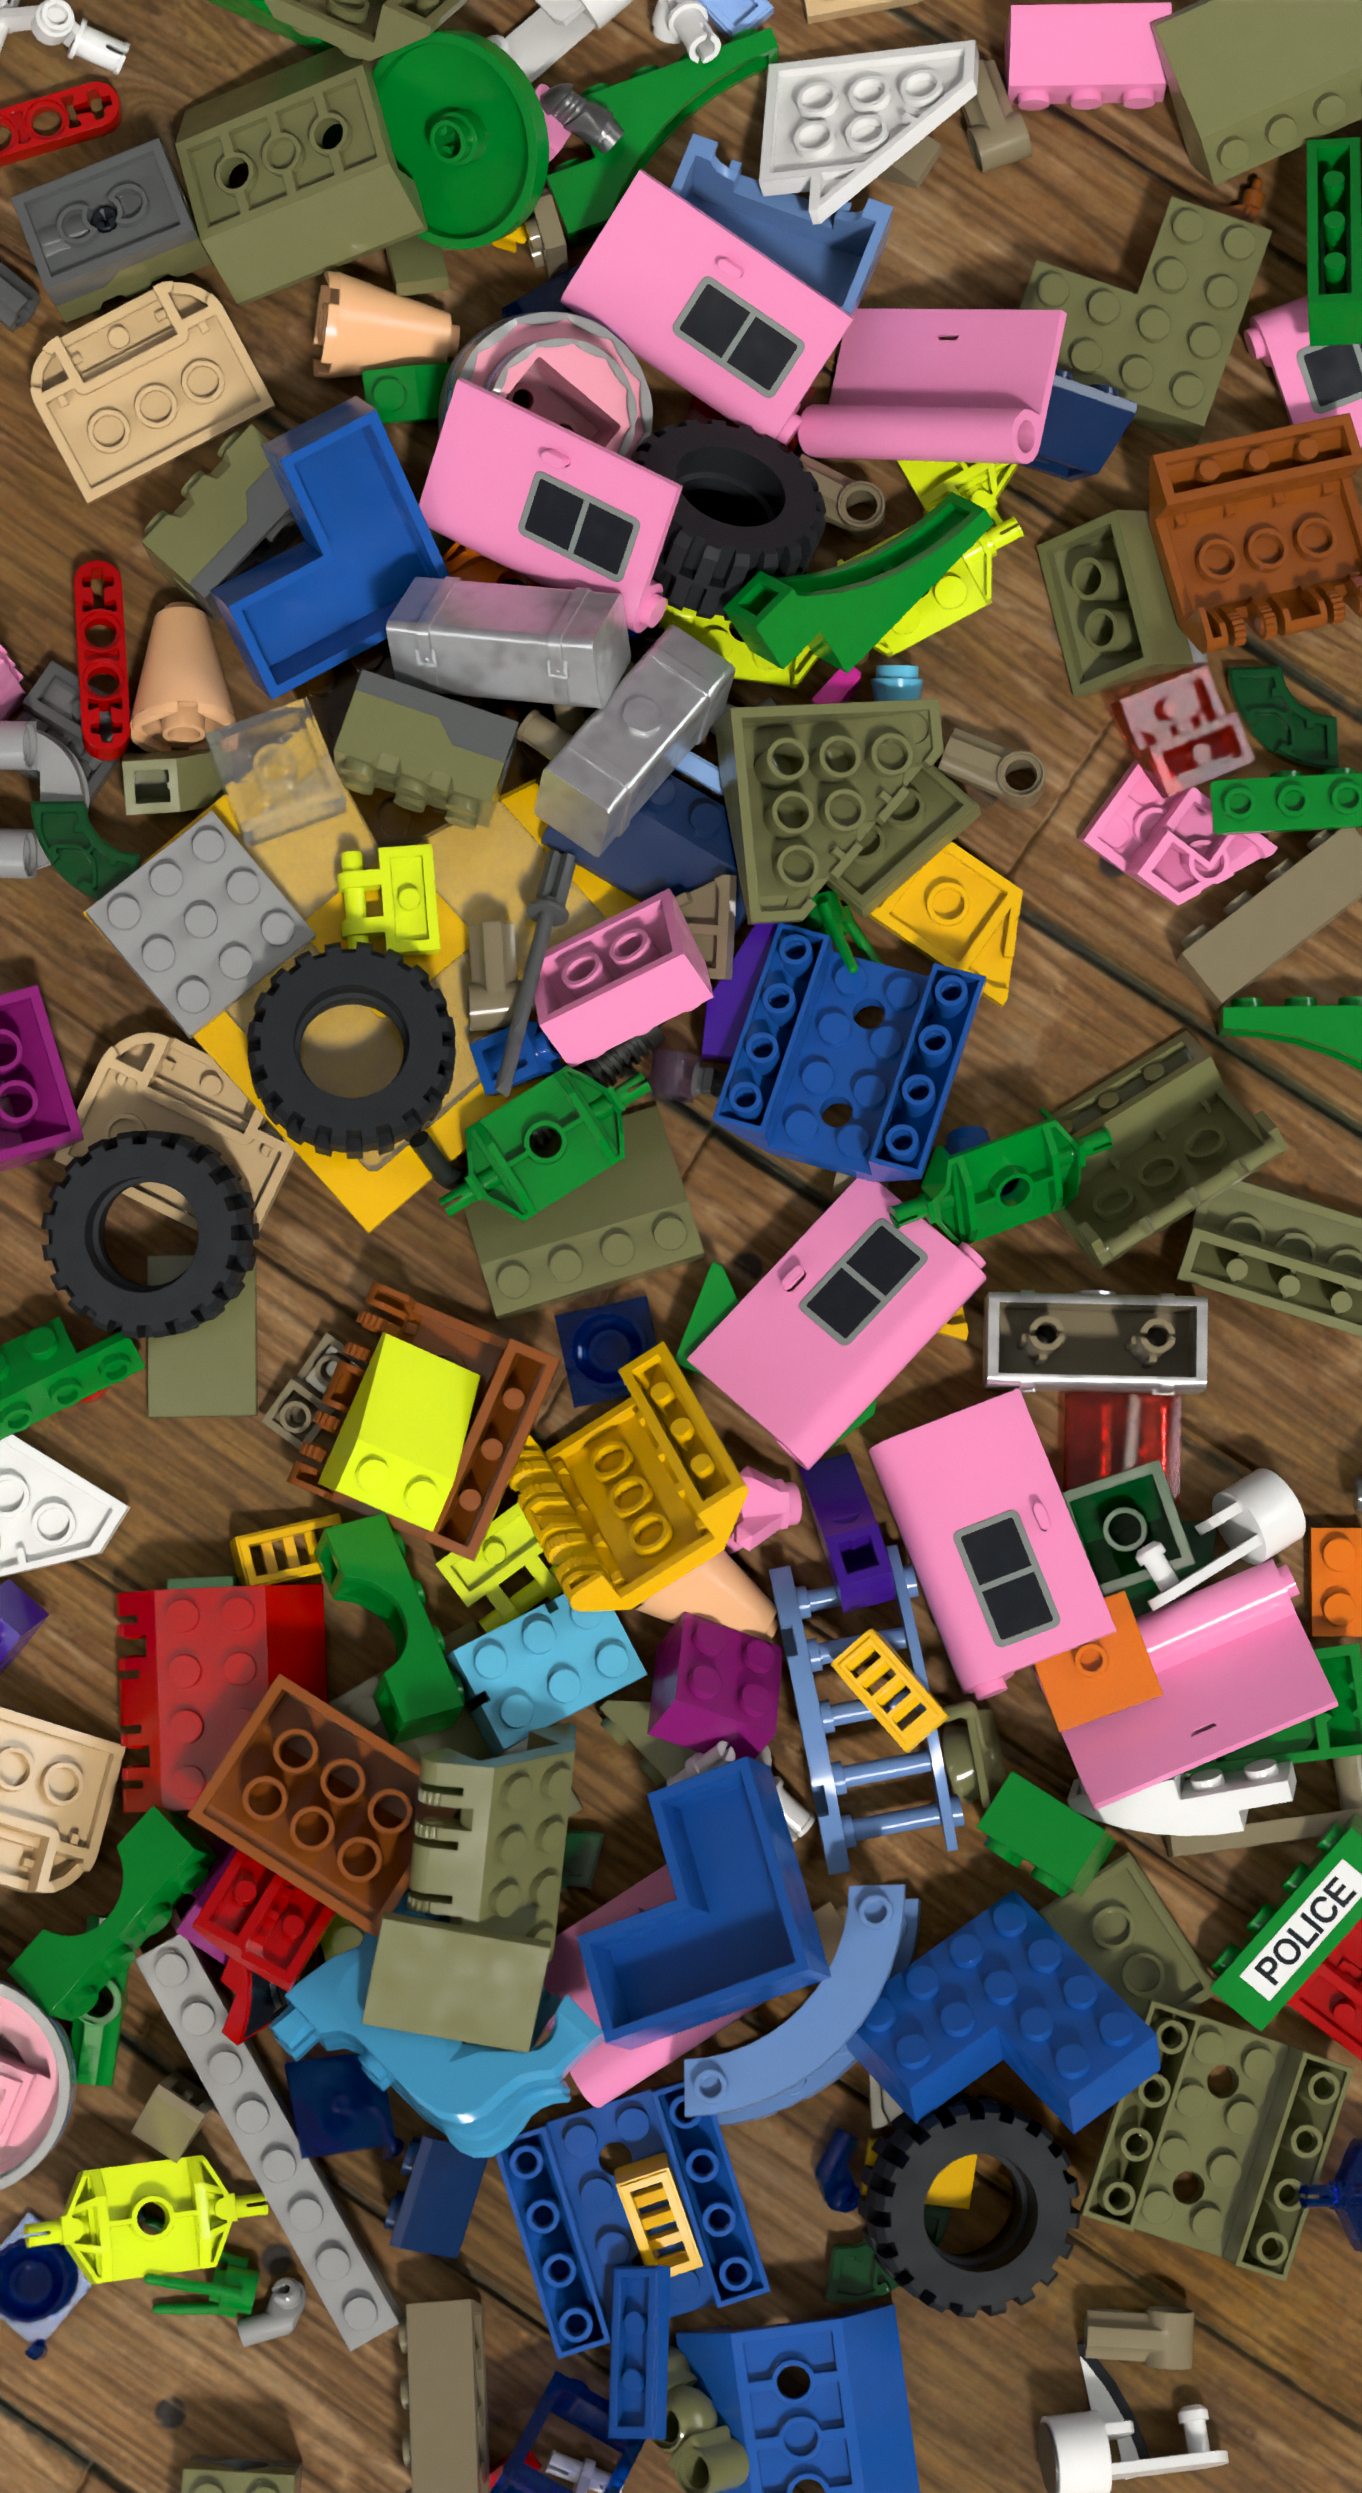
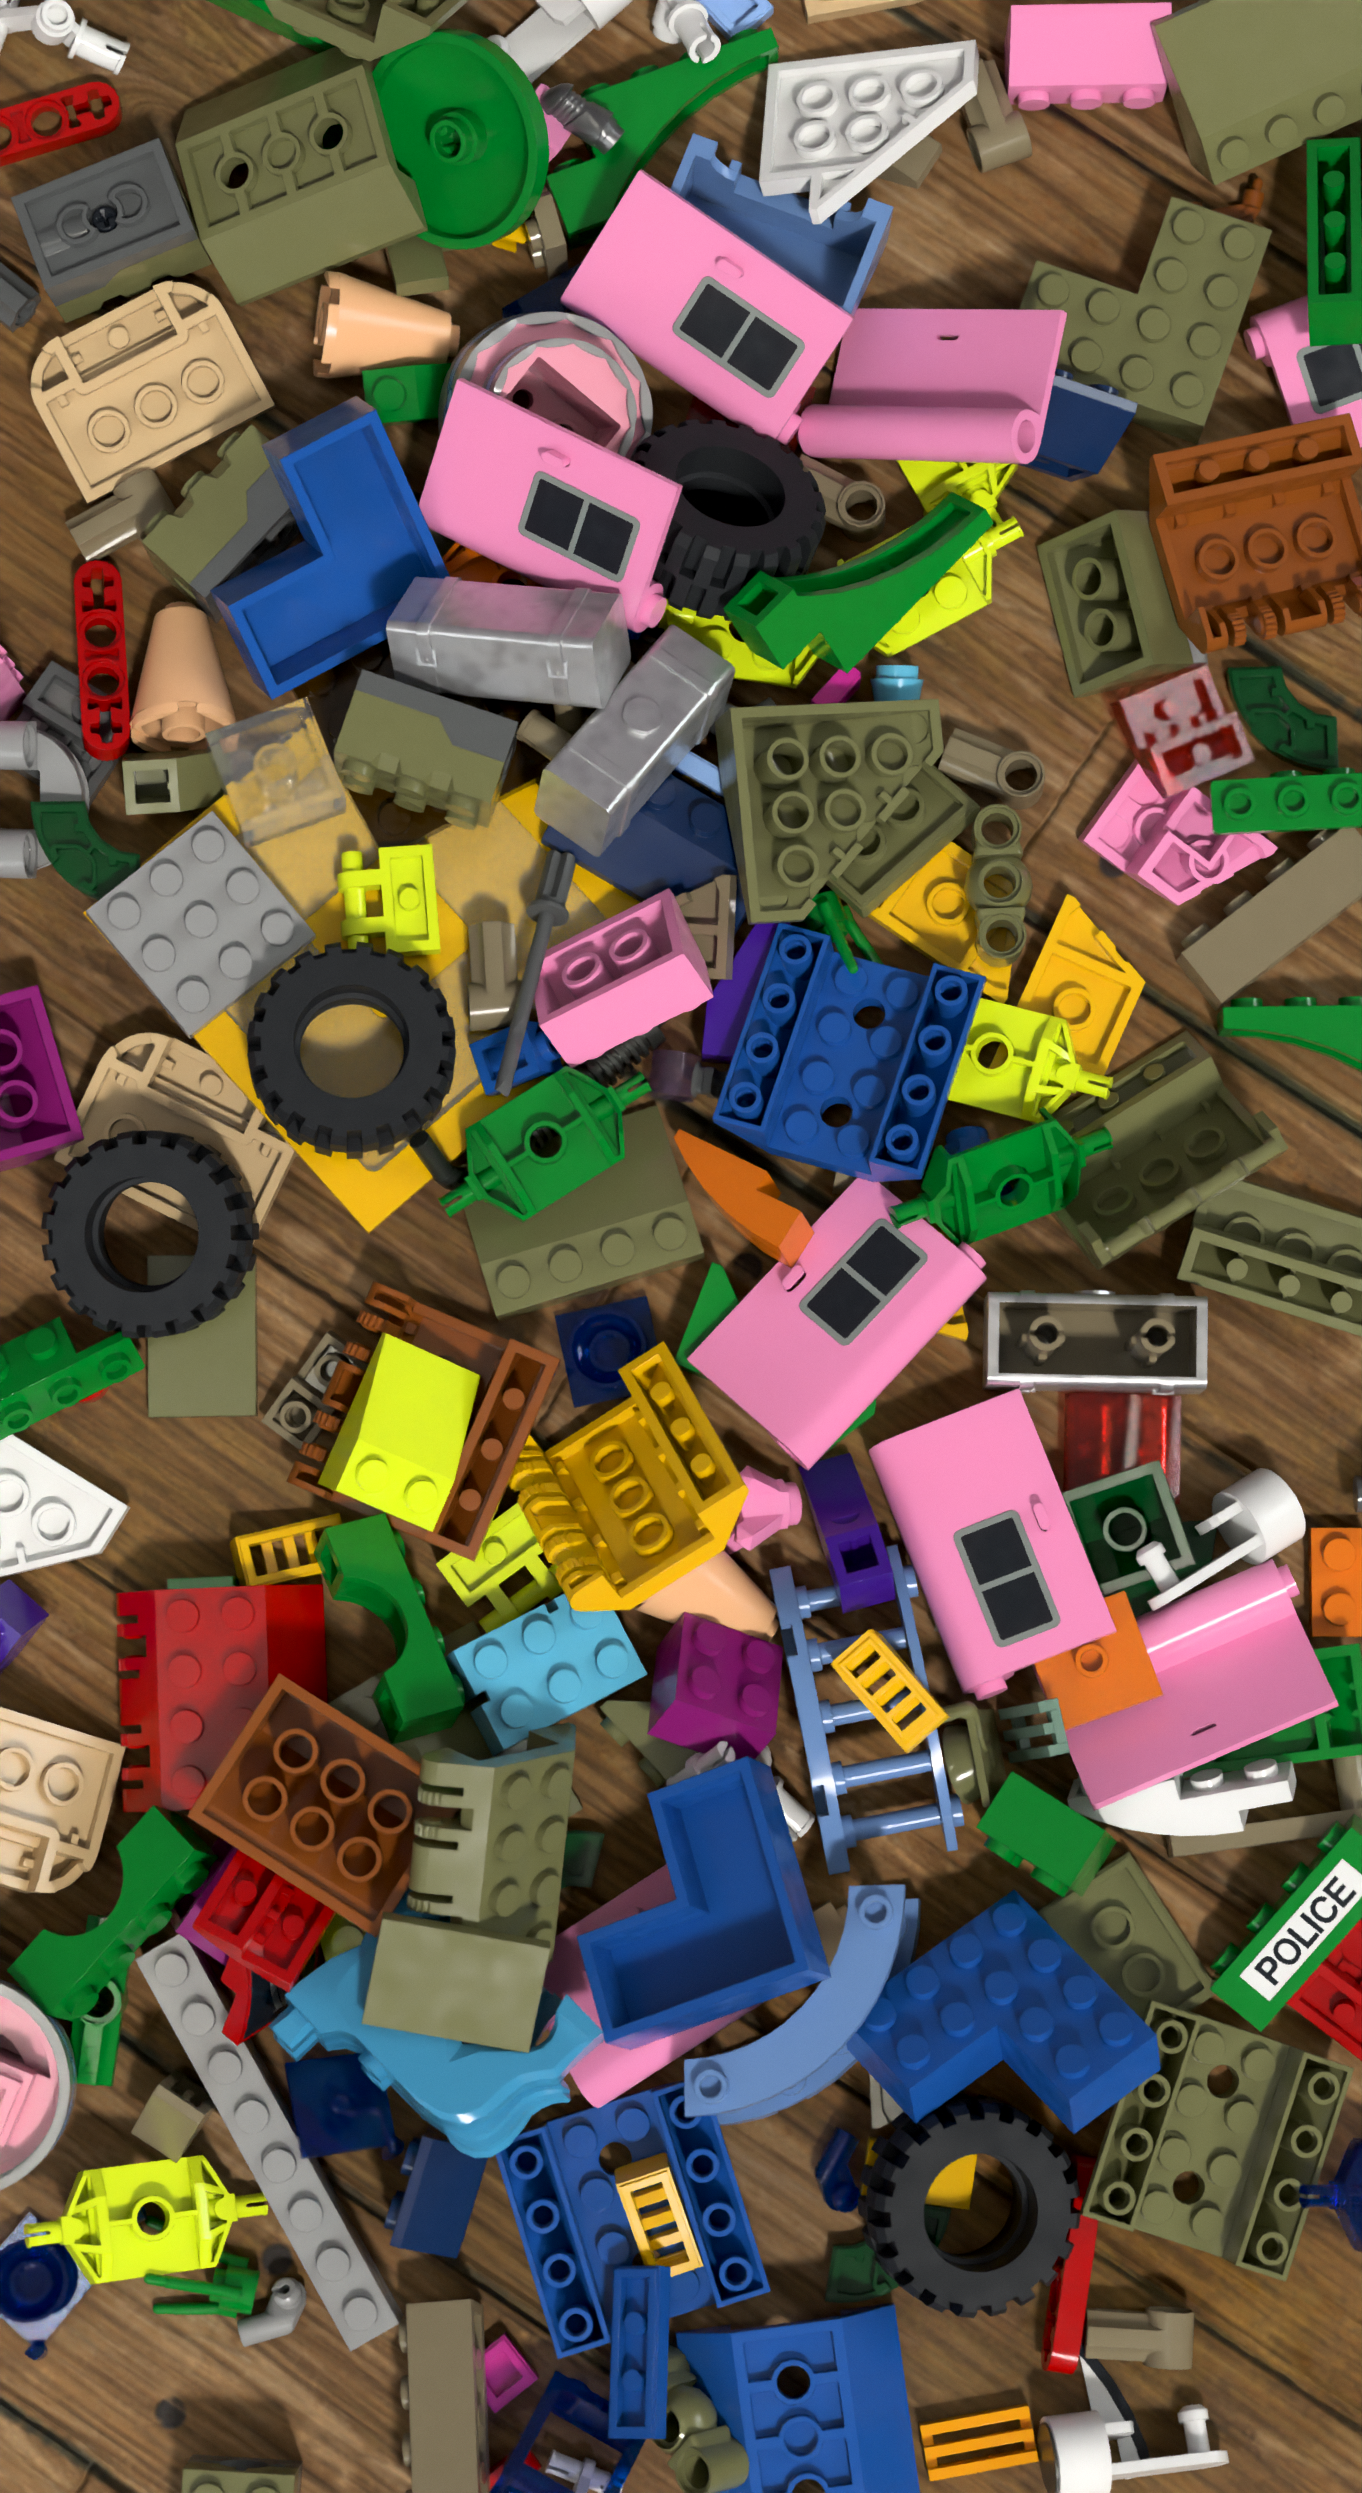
none -> dark tan piece [65,470,176,562]
none -> dark pink tile [485,2332,539,2413]
none -> orange slope [673,1129,814,1269]
none -> light orange tile [919,2403,1039,2482]
none -> neon yellow plate [948,998,1113,1125]
none -> olive piece [964,804,1033,968]
none -> yellow wing [989,894,1145,1076]
none -> sand green tile [998,1698,1070,1763]
none -> red beam [1041,2154,1099,2375]

